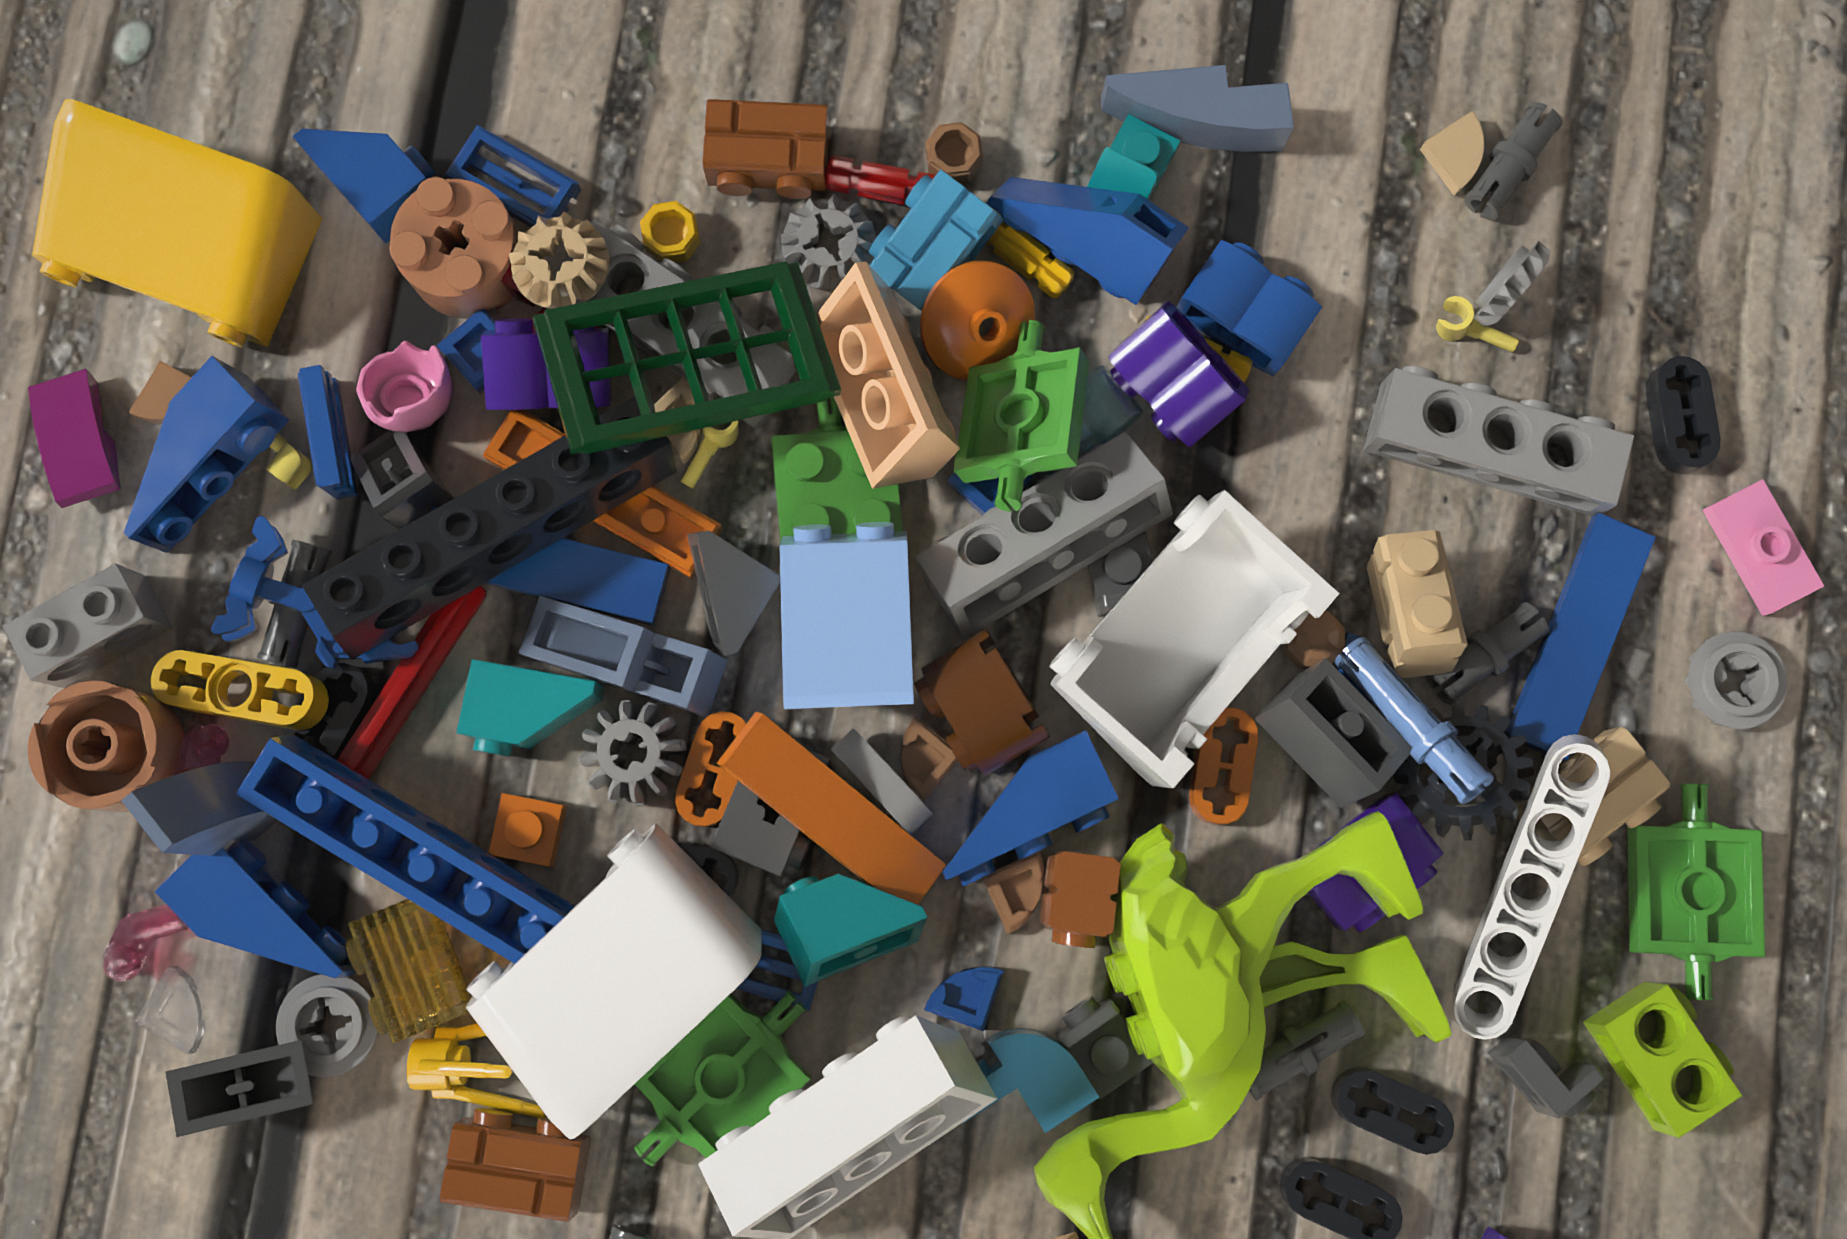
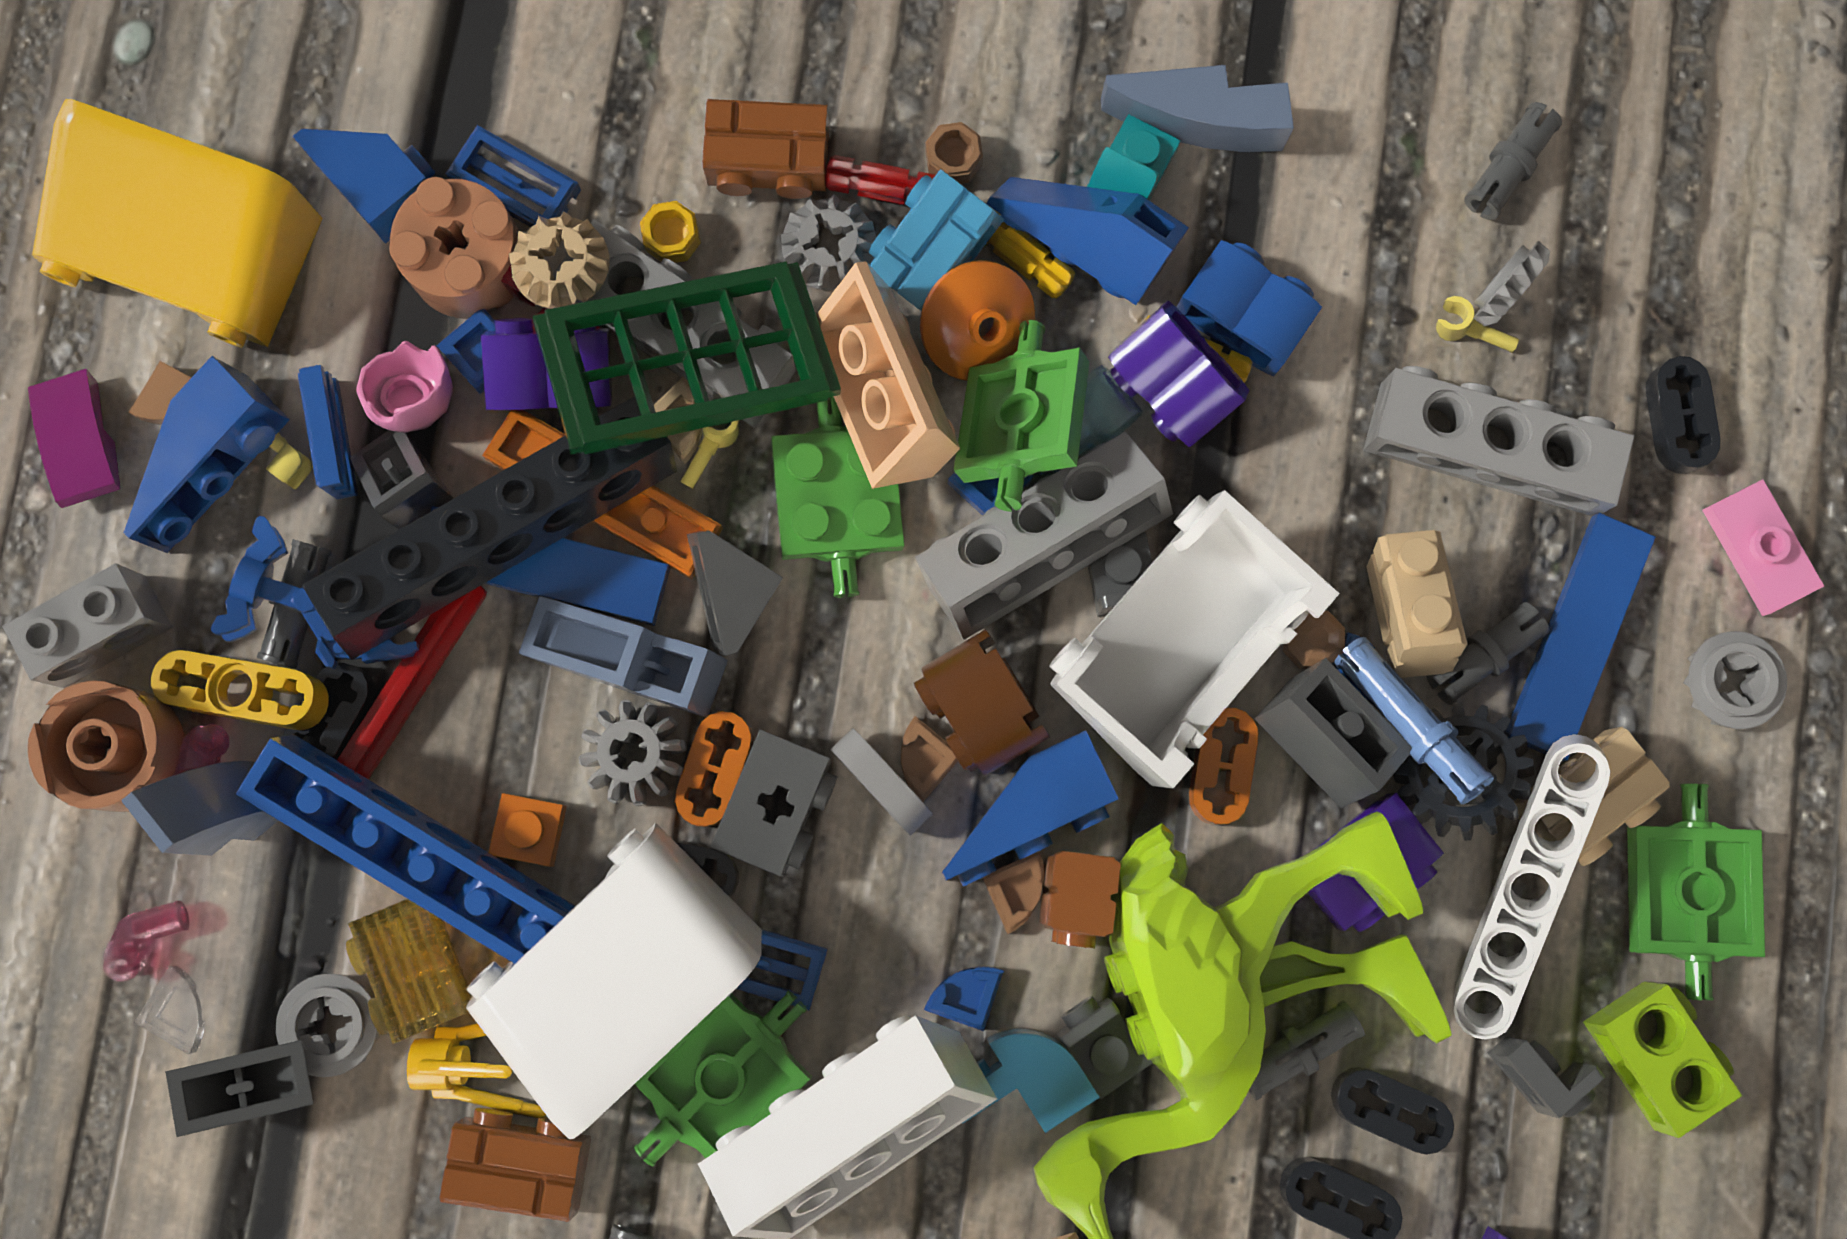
blue slope [154,839,361,979] -> none
teal slope [456,659,605,757] -> none
orange tile [717,712,946,905] -> none
teal slope [774,874,928,987] -> none
light blue slope [780,522,914,709] -> none
tan tile [1420,110,1484,196] -> none

